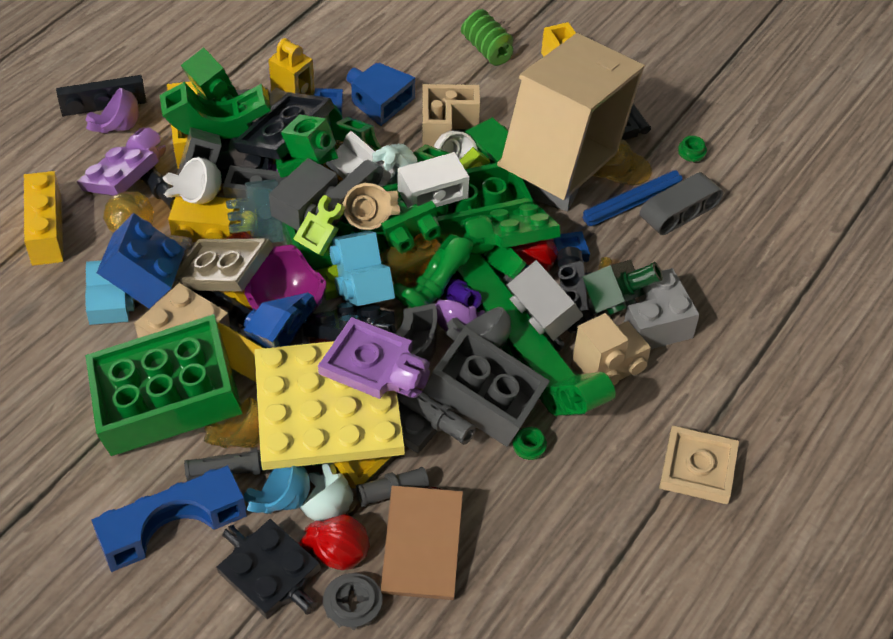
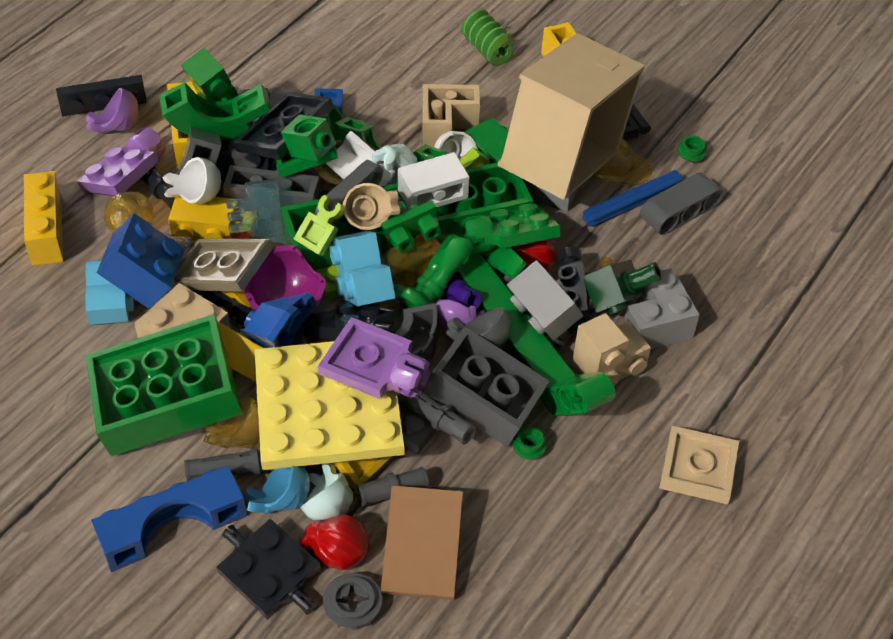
yellow brick [268,38,315,95] -> none
dark grey brick [269,158,338,230] -> none
blue torso [346,63,415,126] -> none
blue plate [552,231,590,262] -> none

